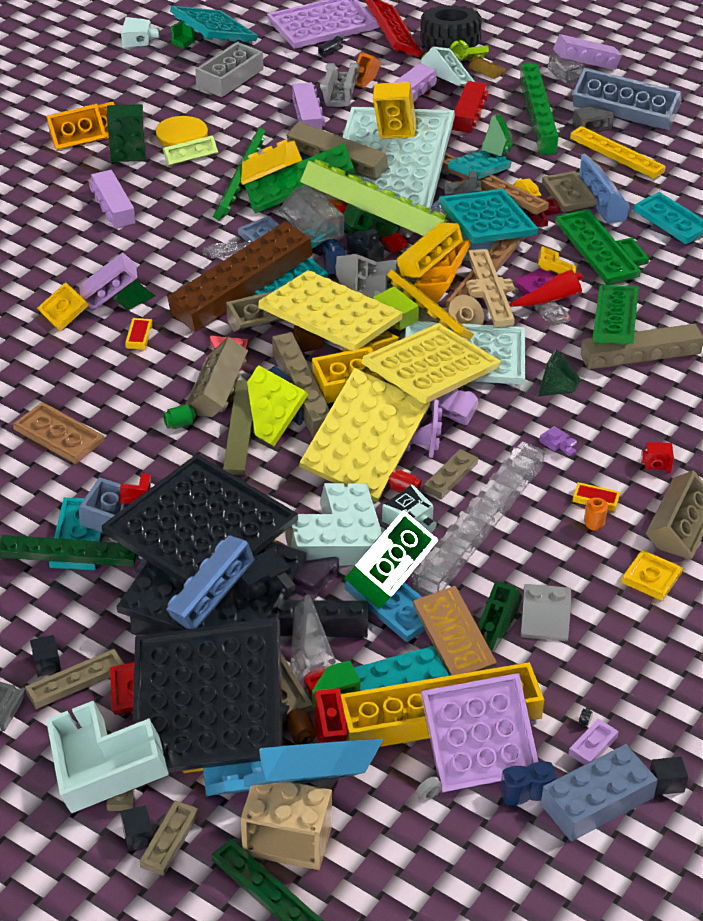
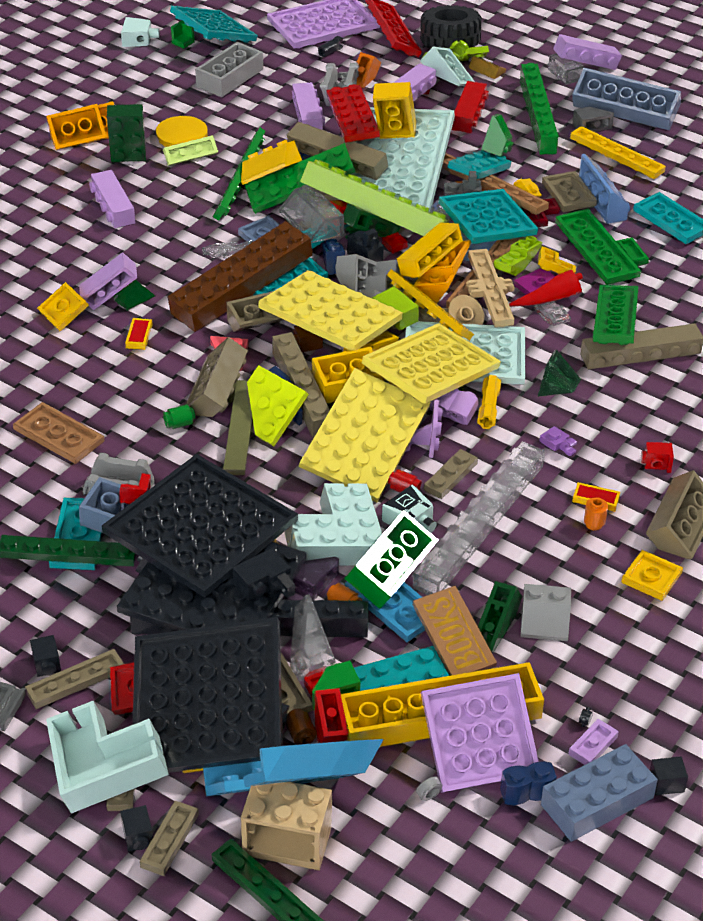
medium blue slope [167,535,254,629] -> none
none -> light grey piece [83,453,154,496]
none -> red plate [326,84,380,143]
none -> orange brick [327,583,362,601]
none -> yellow axle [477,375,501,429]
none -> lime slope [493,236,543,276]

